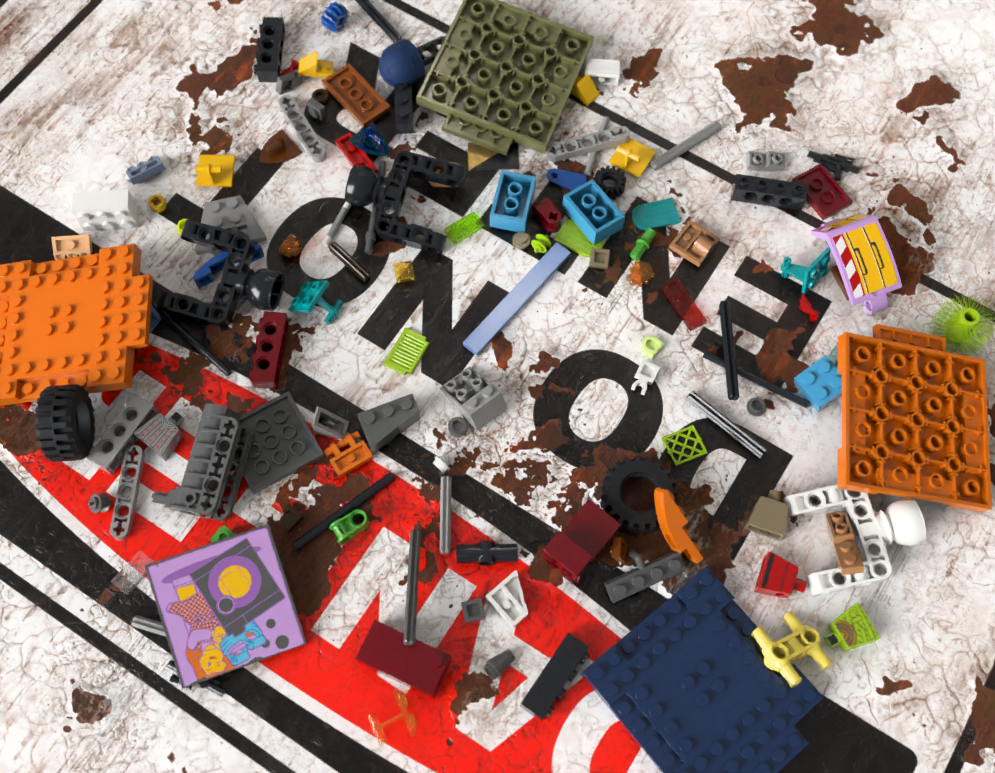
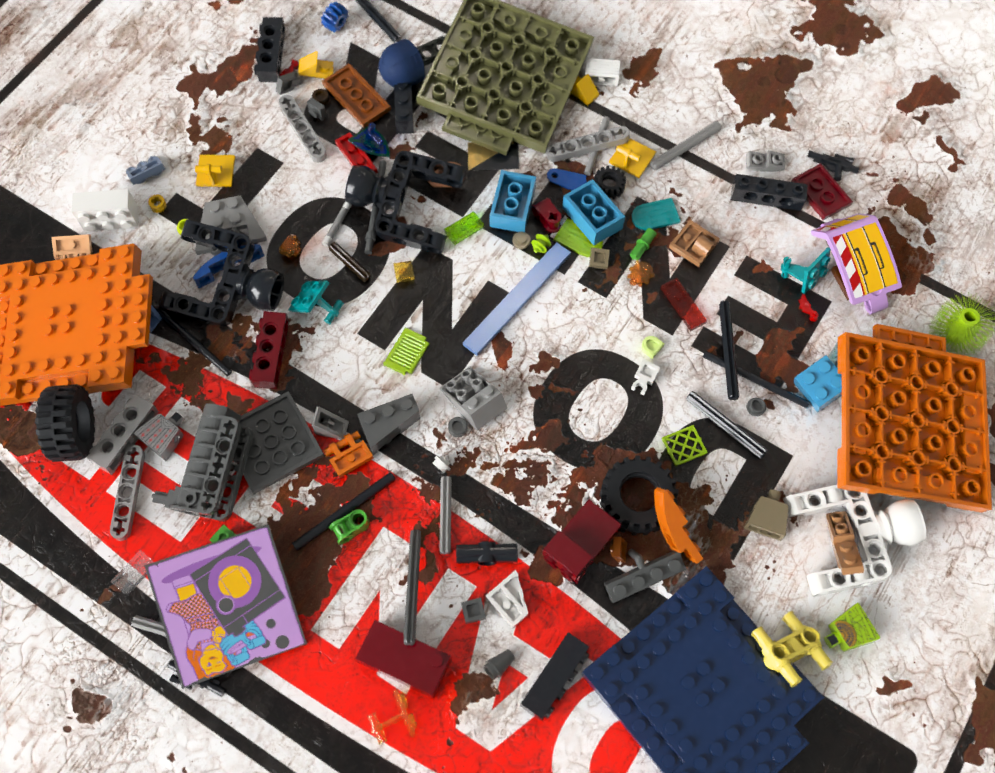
dark grey wheel [88,493,111,514] -> none
reddish brown shield [259,130,303,164] -> none
dark brown tile [283,504,304,533] -> none
red torso [754,551,807,598] -> none

